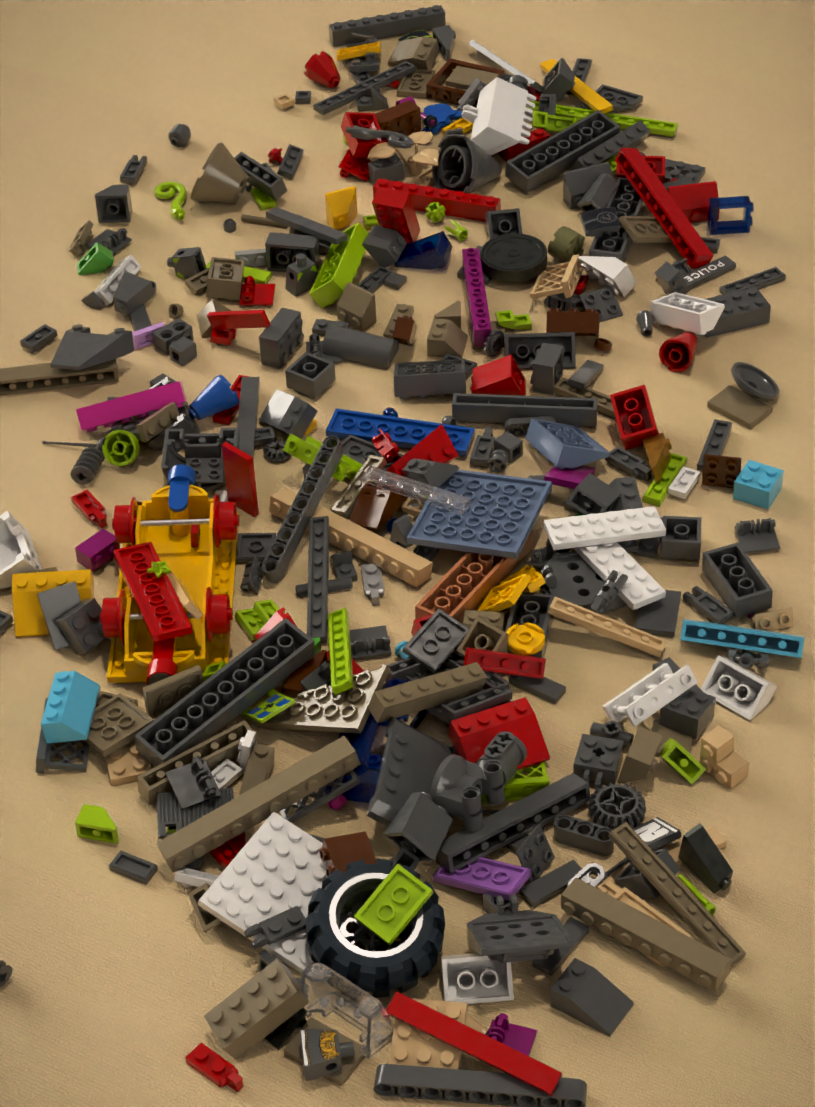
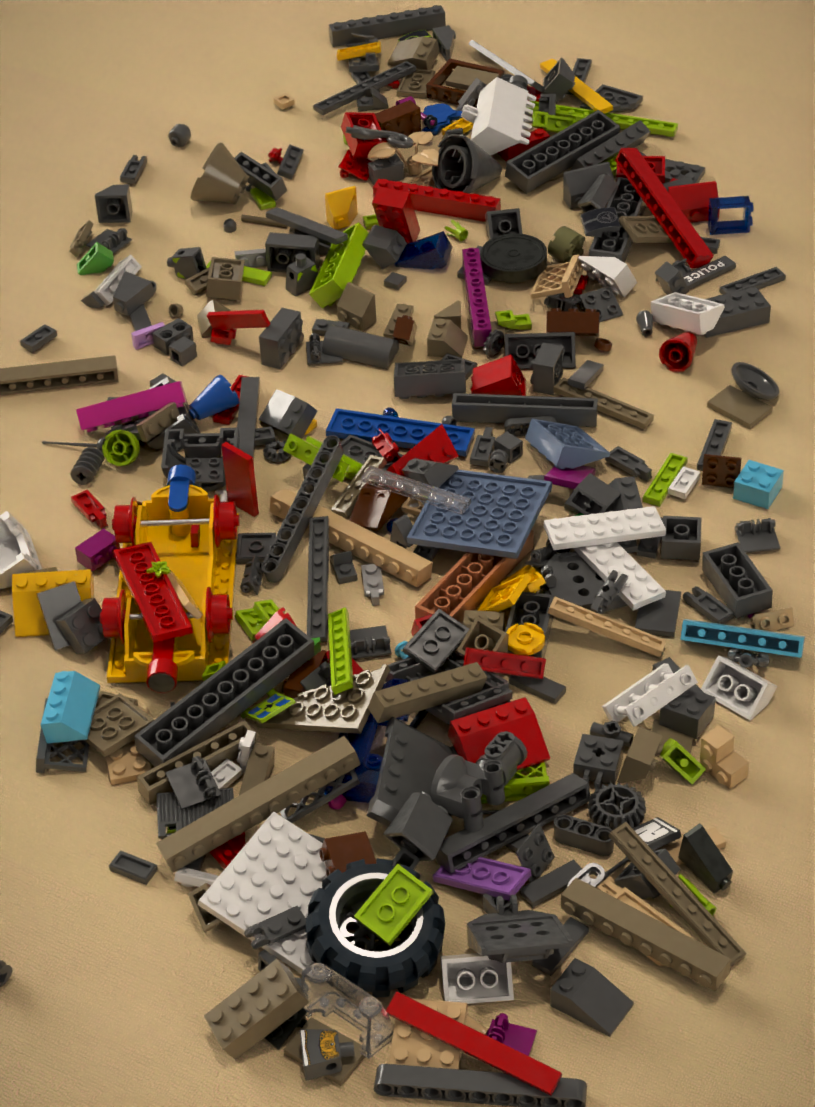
dark grey wedge [50,324,134,370] -> none
lime slope [75,804,119,844] -> none
dark tan tile [142,665,203,719] -> none
lime plant [154,181,187,220] -> none
red hinge [185,1042,244,1092] -> none
red hinge [239,276,275,306] -> none
dark grey brick [285,352,336,398] -> none
dark grey tile [295,91,311,104] -> none
dark grey axle [295,577,353,596] -> none
red cone [304,51,340,88] -> none
dark grey tile [357,266,393,293] -> none
lime gear [425,202,446,223] -> none
red brick [610,384,659,450] -> none
pearl gold slope [642,433,672,482] -> none

